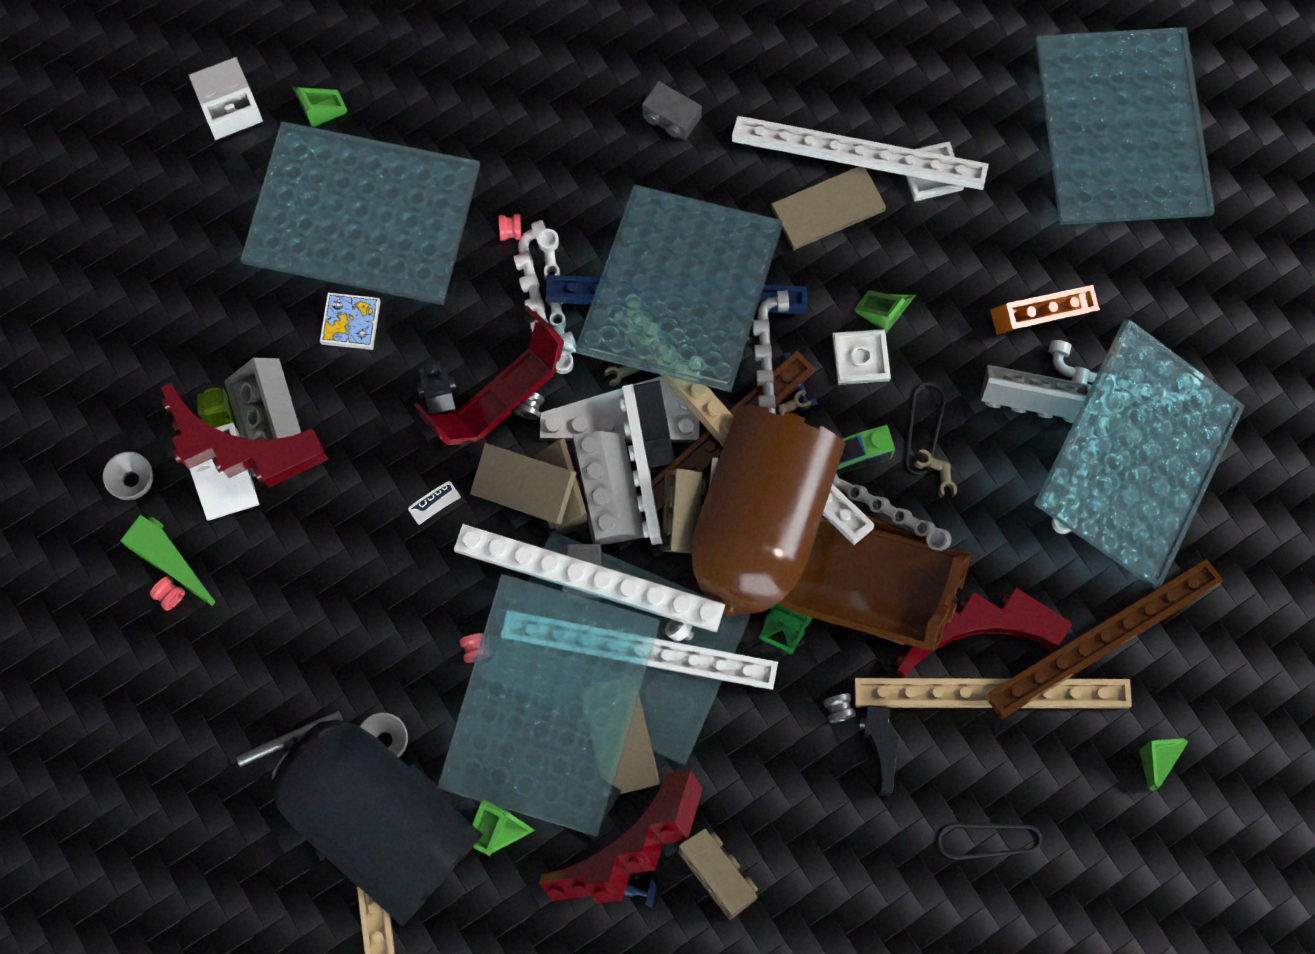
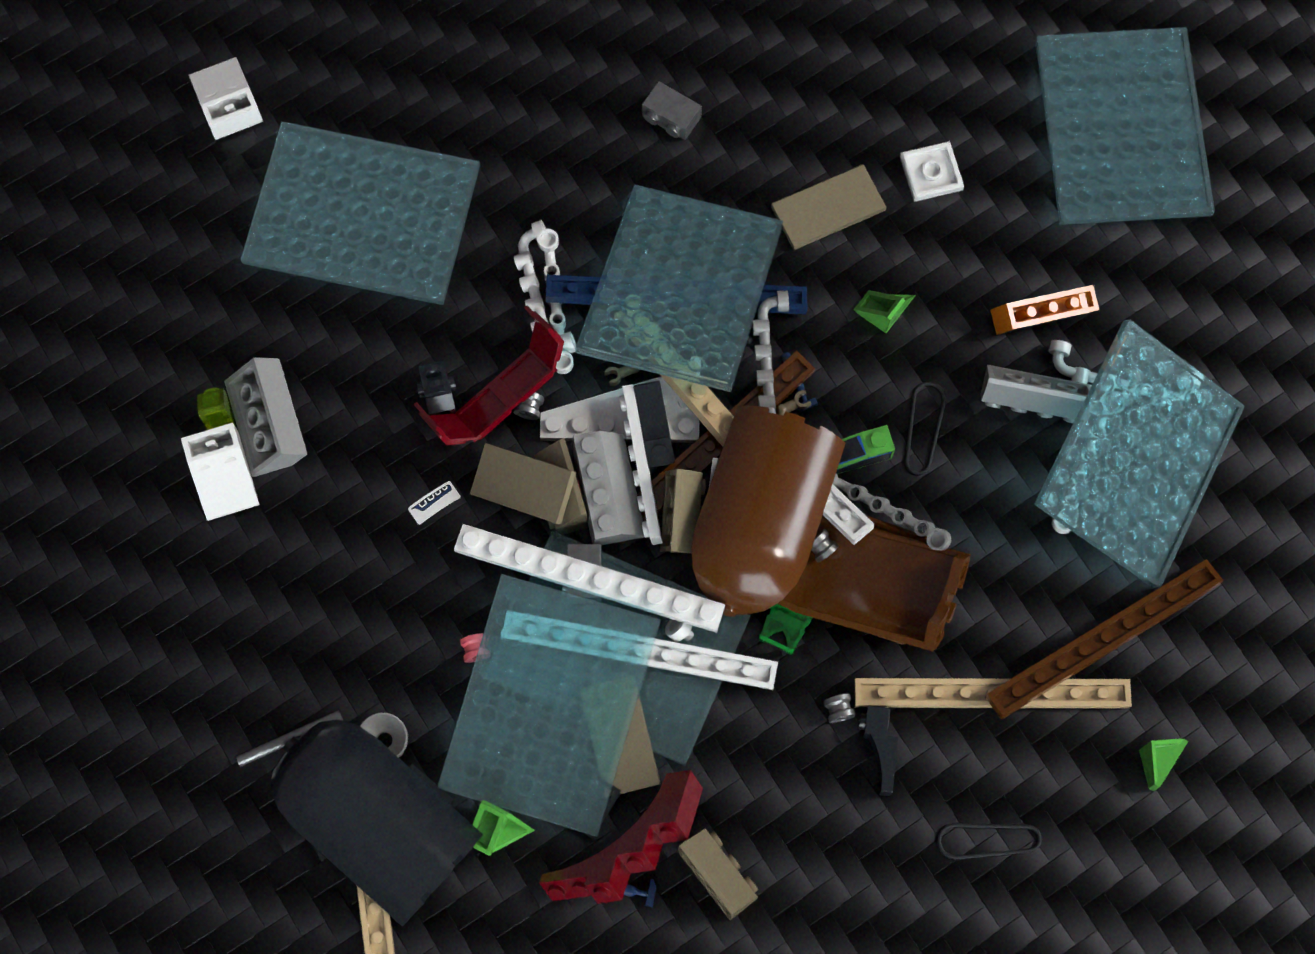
light grey piece [103,452,153,500] -> none
bright green slope [121,515,215,606] -> none
coral wheel [150,576,185,610] -> none
dark red arch [161,383,329,488] -> none
bright green slope [293,87,348,127] -> none
tile [320,293,381,350] -> none
coral wheel [499,214,521,241] -> none
white plate [732,116,989,190] -> none
white tile [832,329,891,385] -> none
dark red arch [895,588,1073,678] -> none
dark tan arm [914,450,957,498] -> none
none -> flat silver wheel [811,529,839,563]

